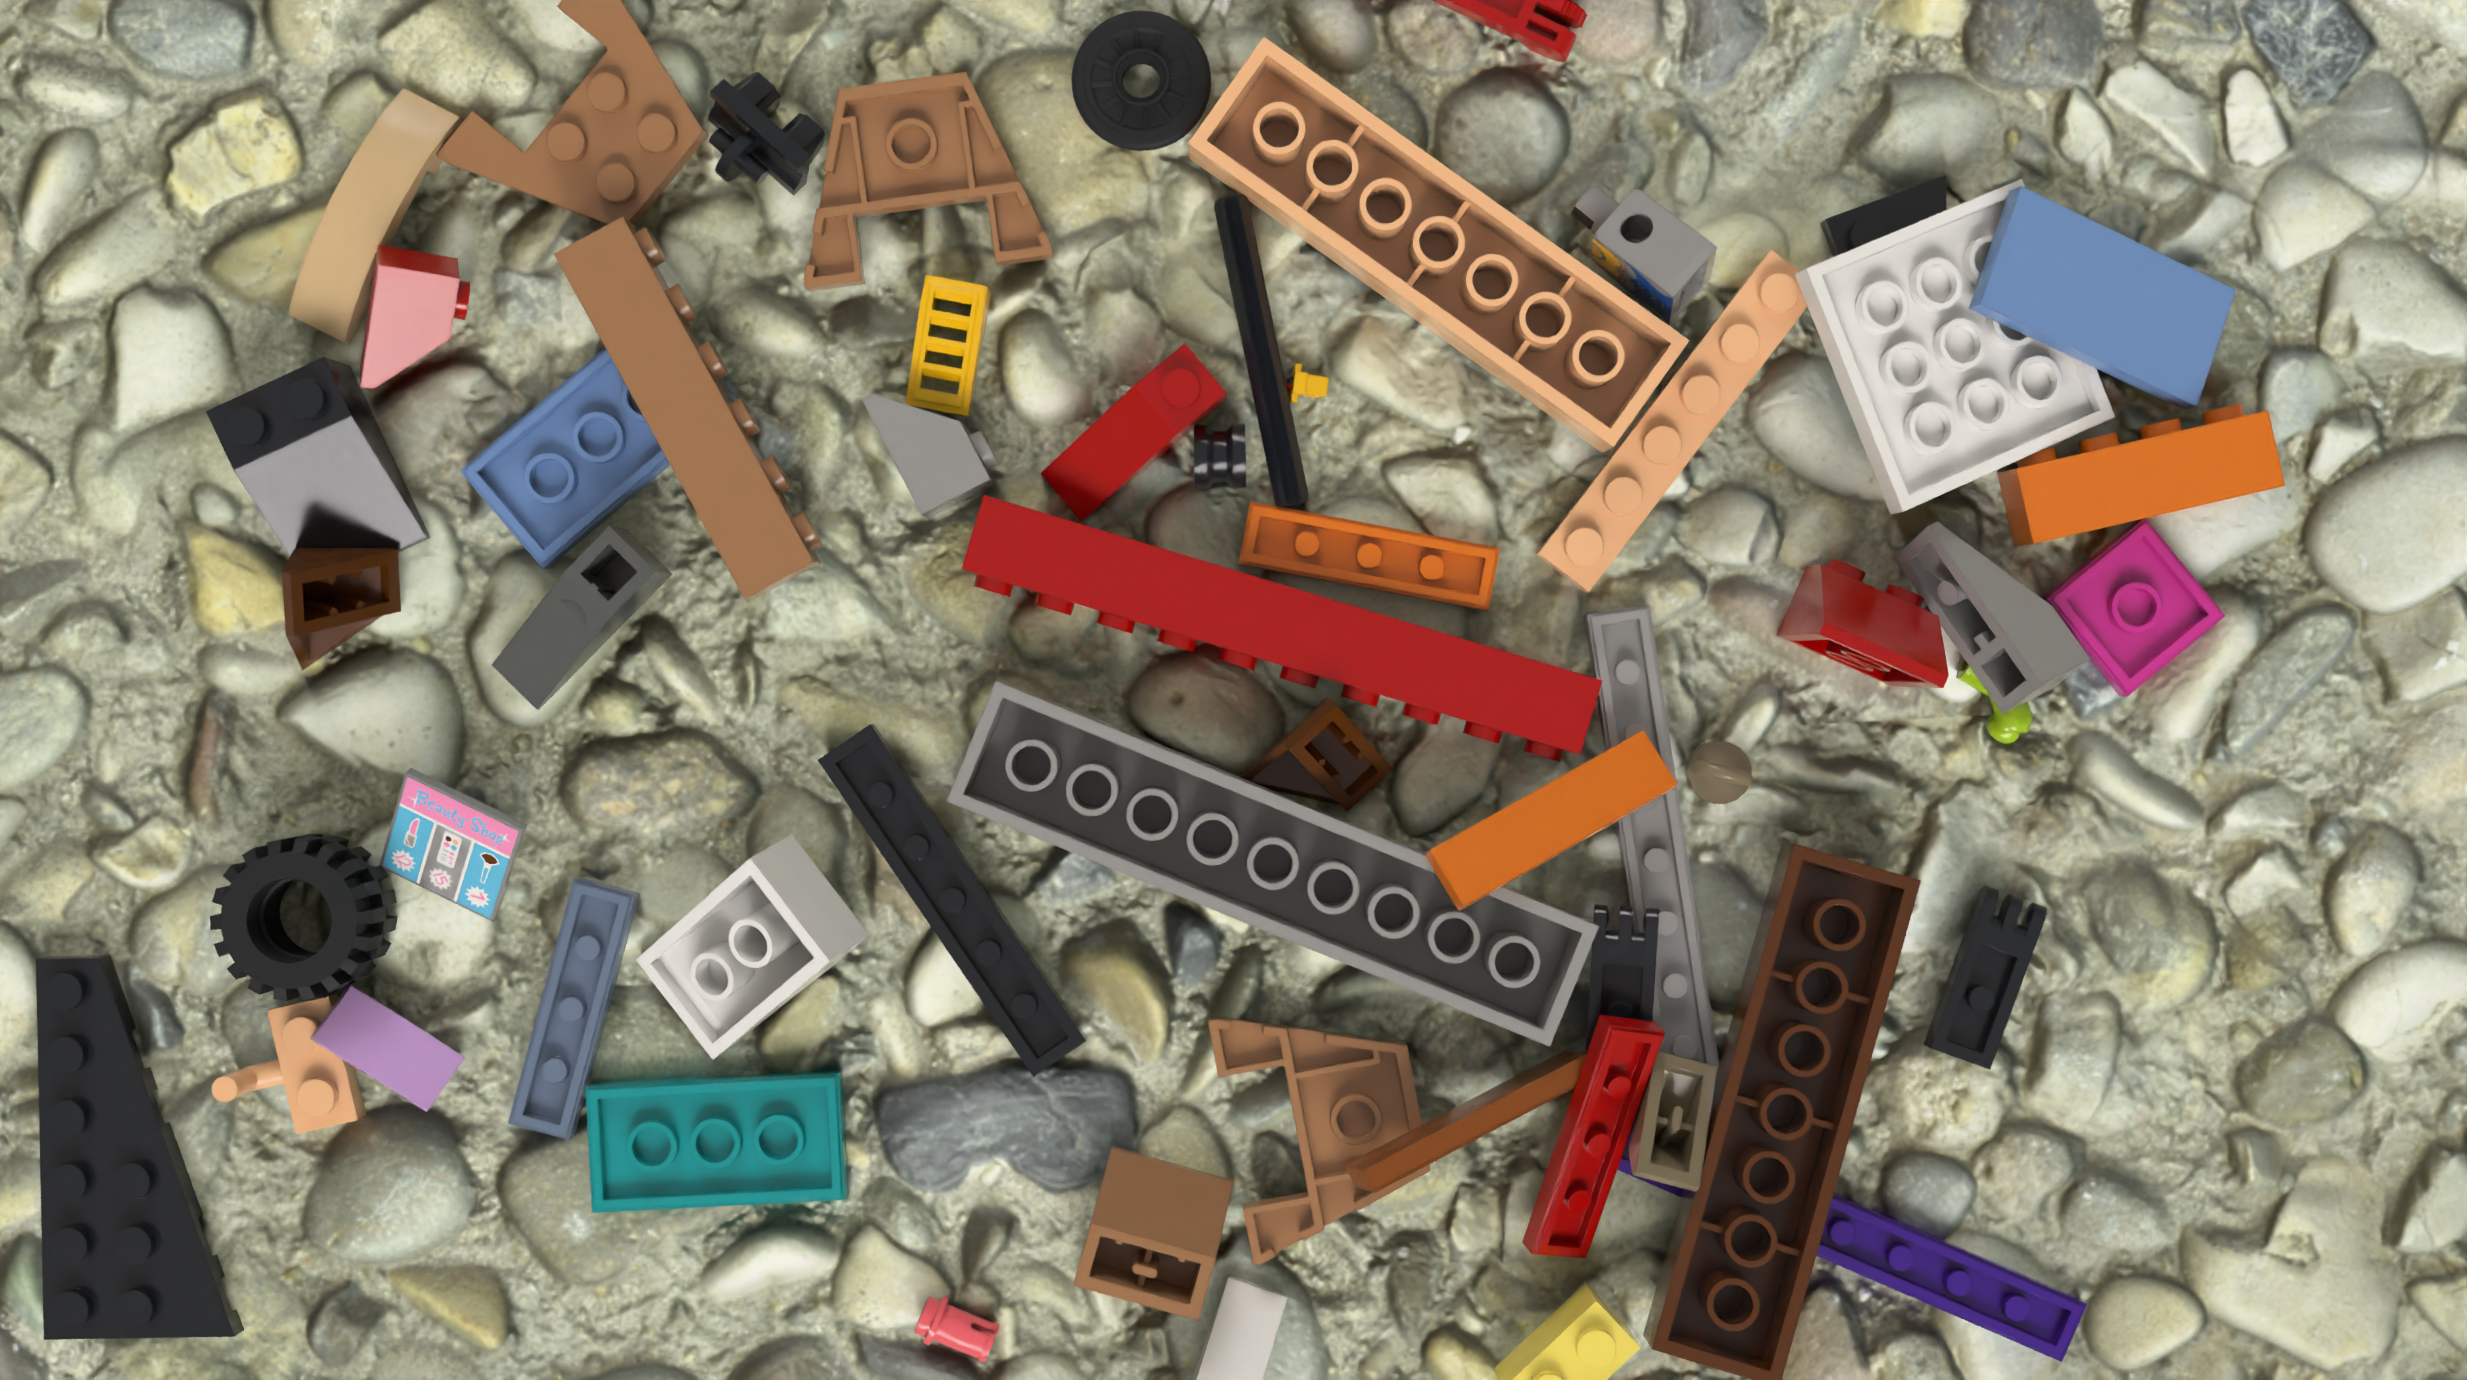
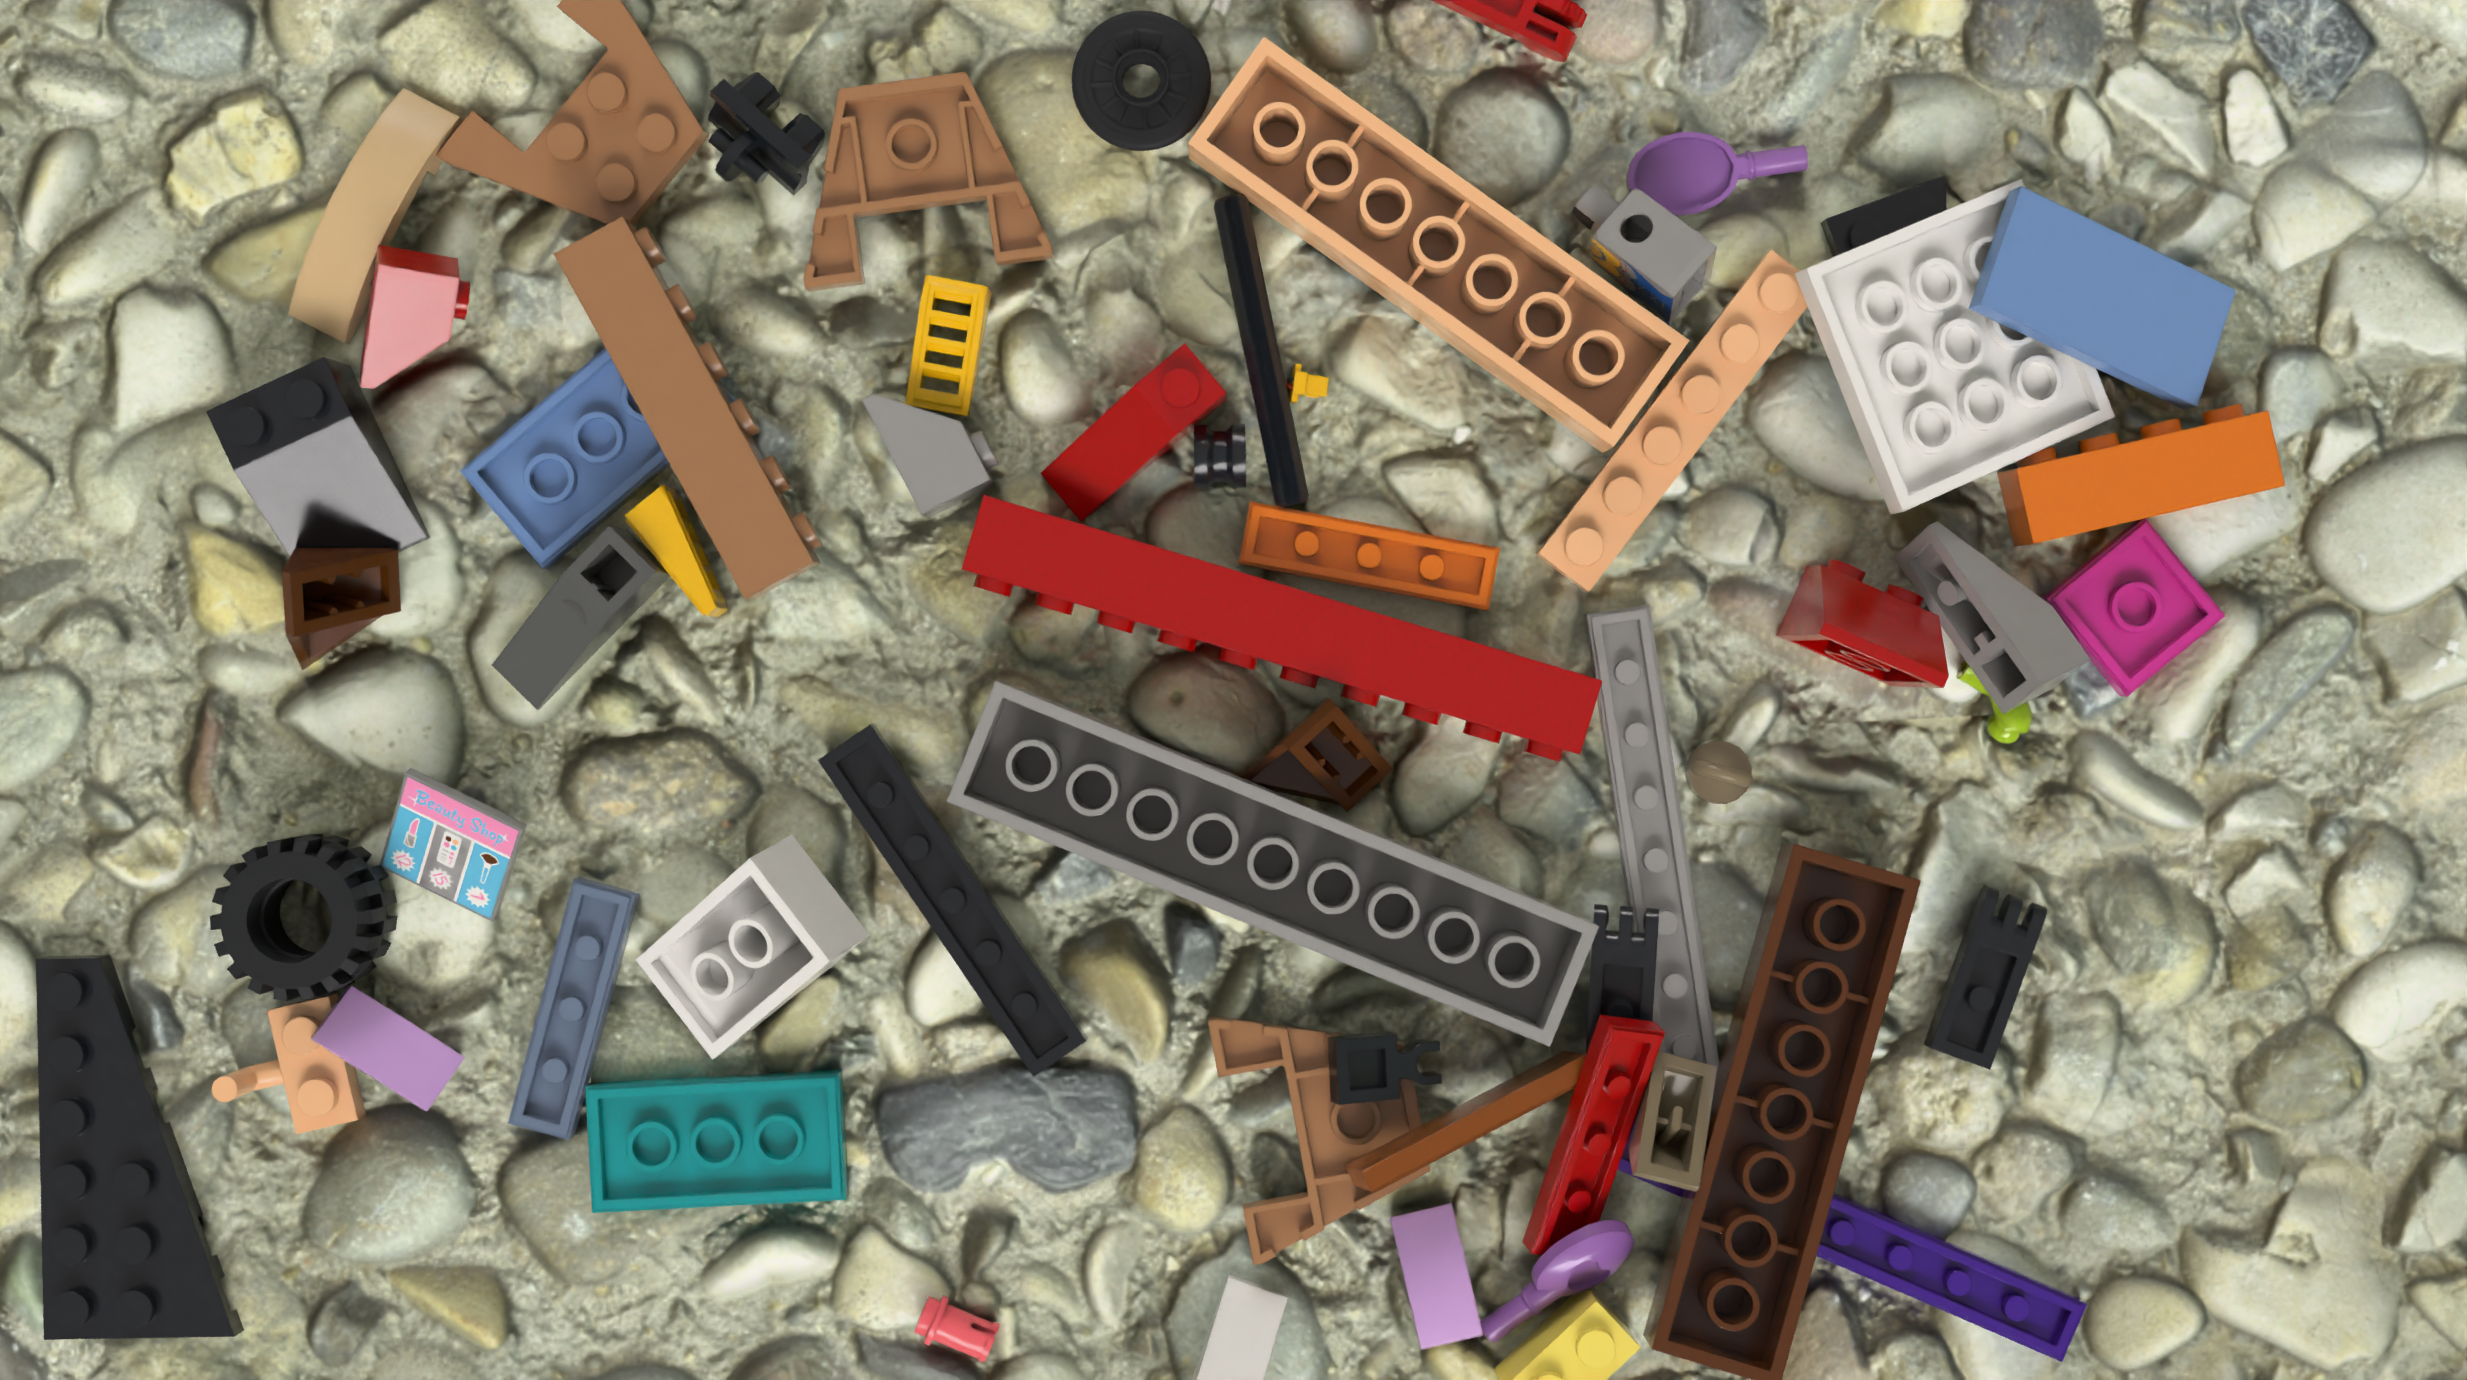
medium nougat slope [1073,1146,1234,1321] -> none
orange tile [1425,730,1678,911] -> none
none -> yellow slope [624,485,728,617]
none -> black plate [1327,1031,1442,1105]
none -> lavender slope [1390,1203,1483,1350]
none -> medium lavender piece [1480,1220,1635,1343]
none -> medium lavender piece [1626,132,1808,216]

